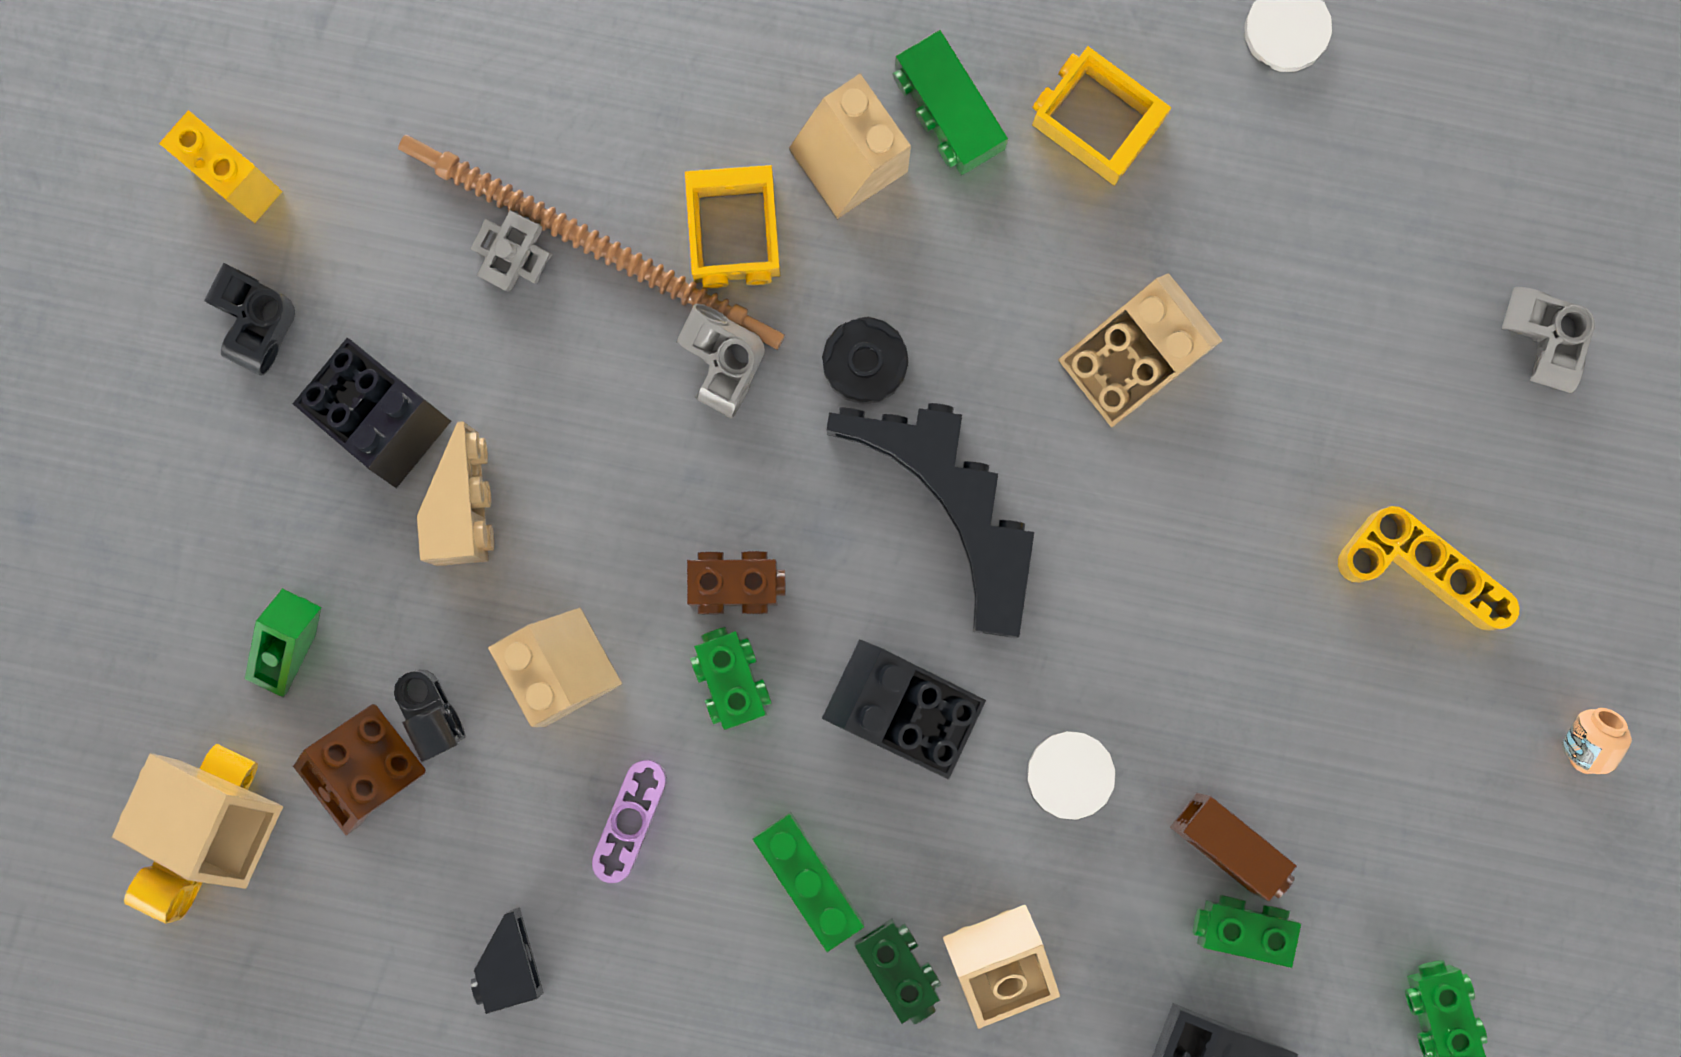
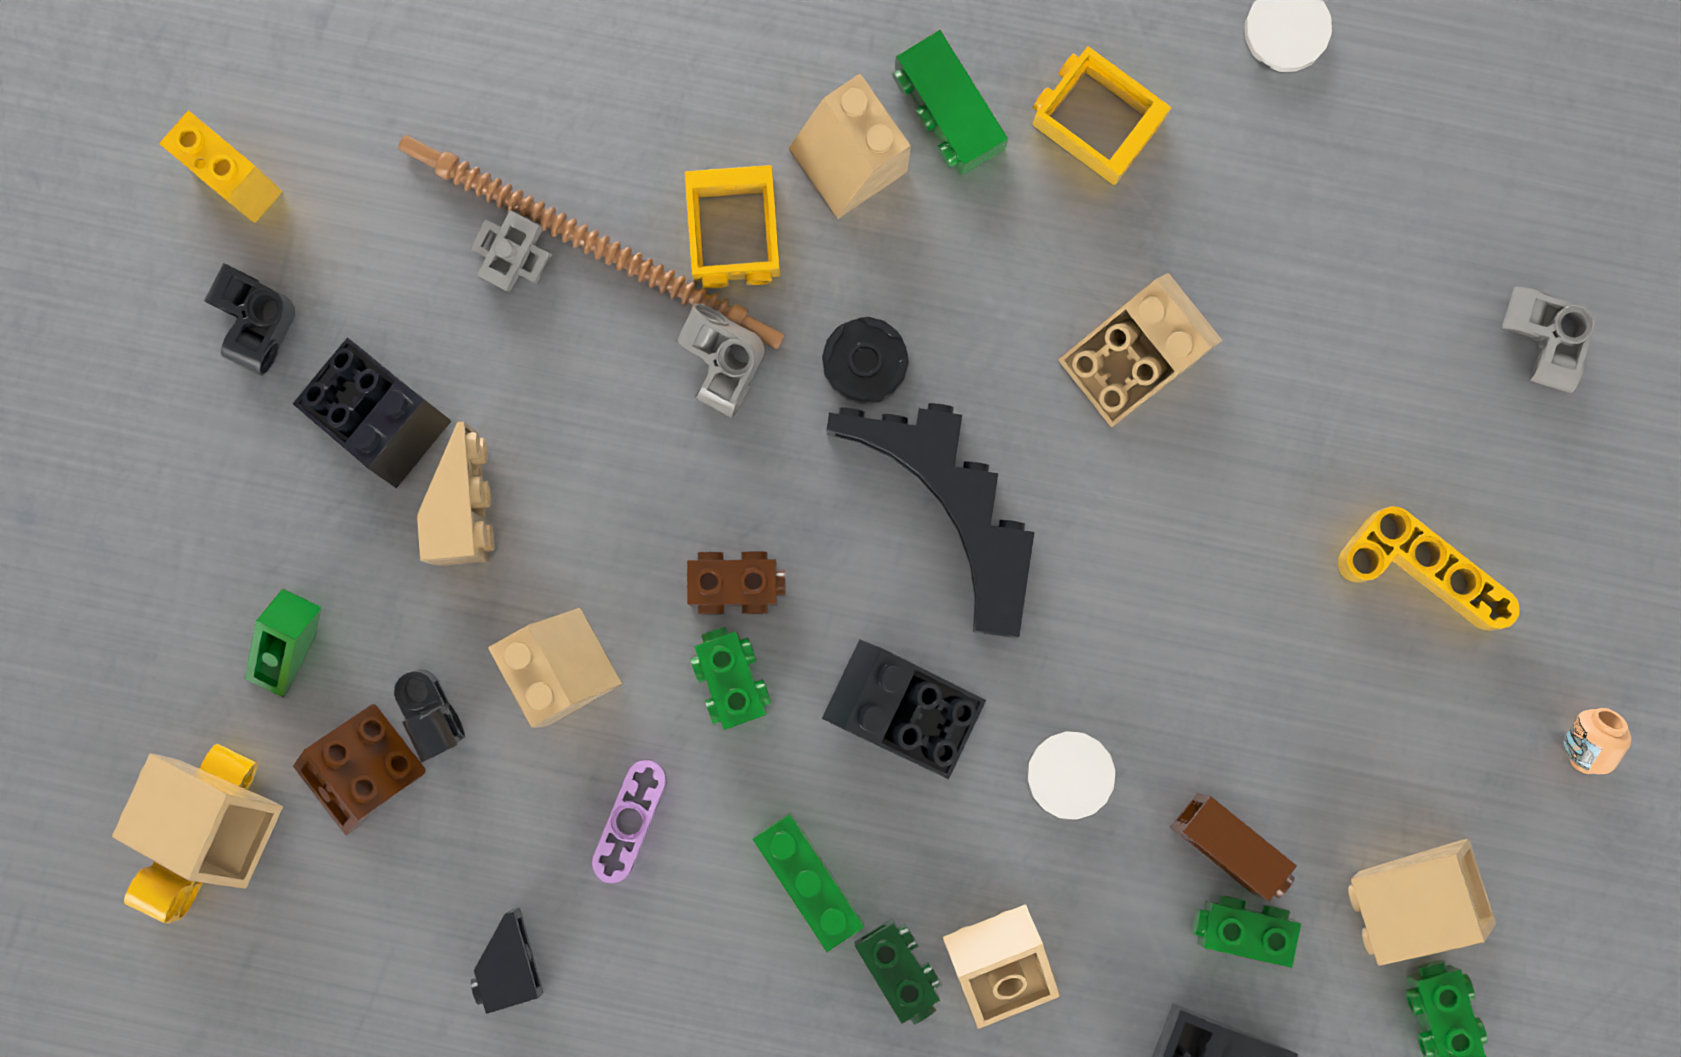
none -> tan slope [1348,838,1496,966]

